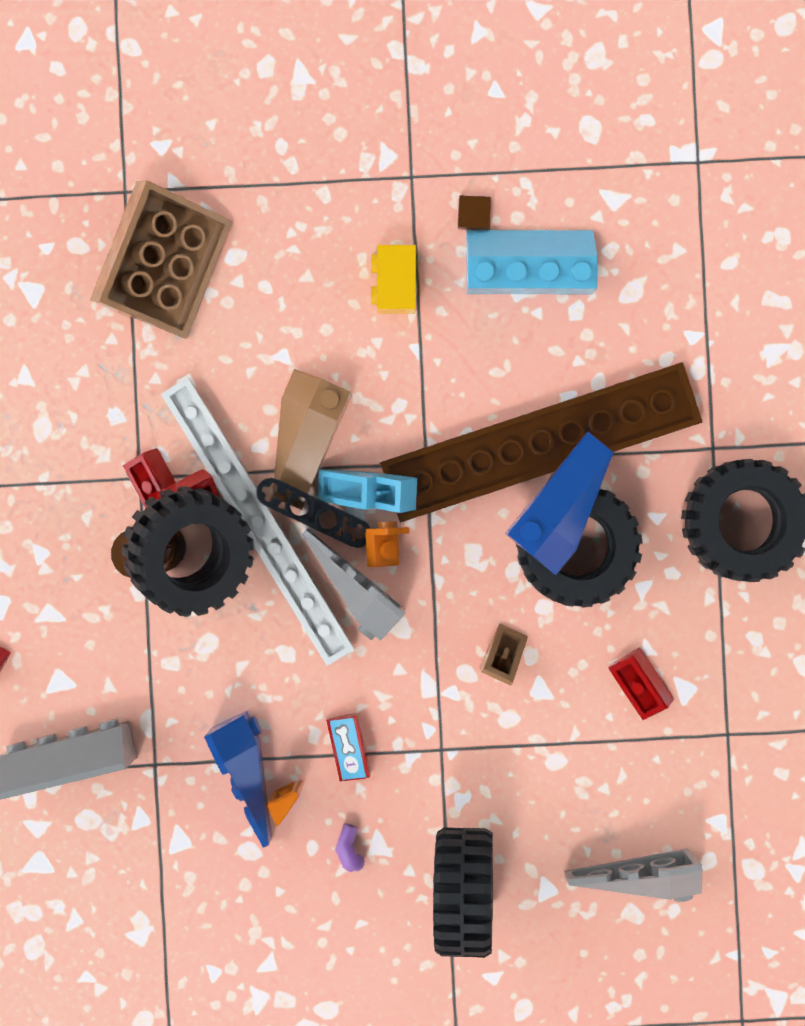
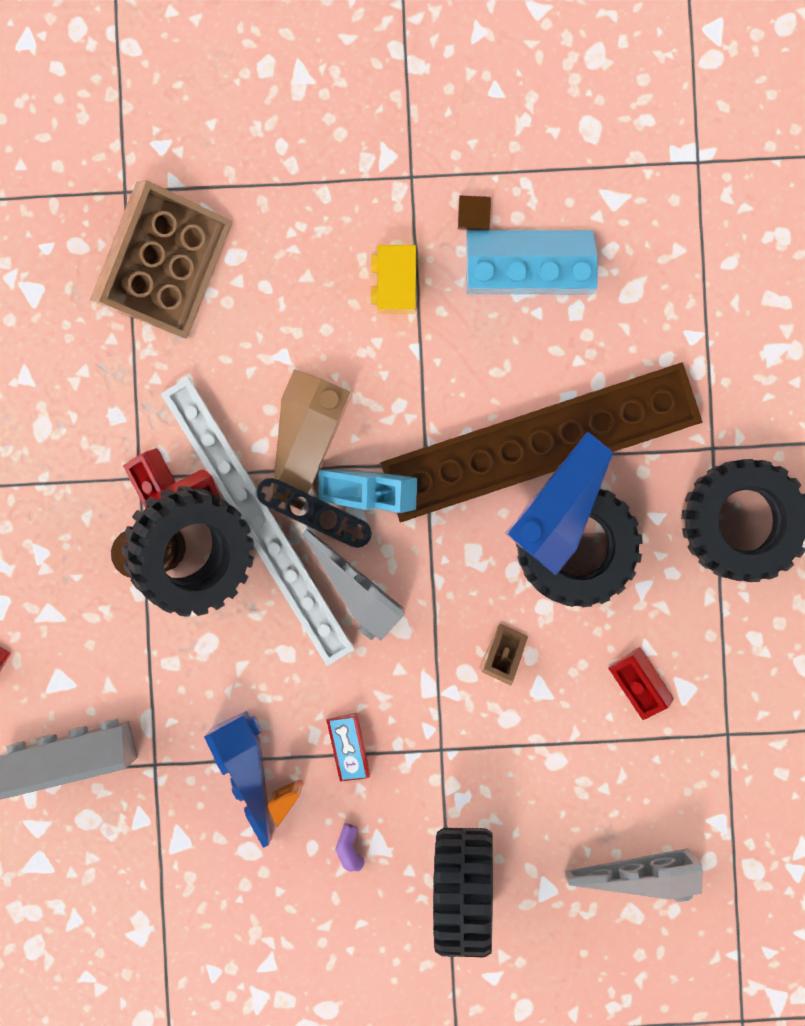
orange bracket [365,521,410,567] -> none

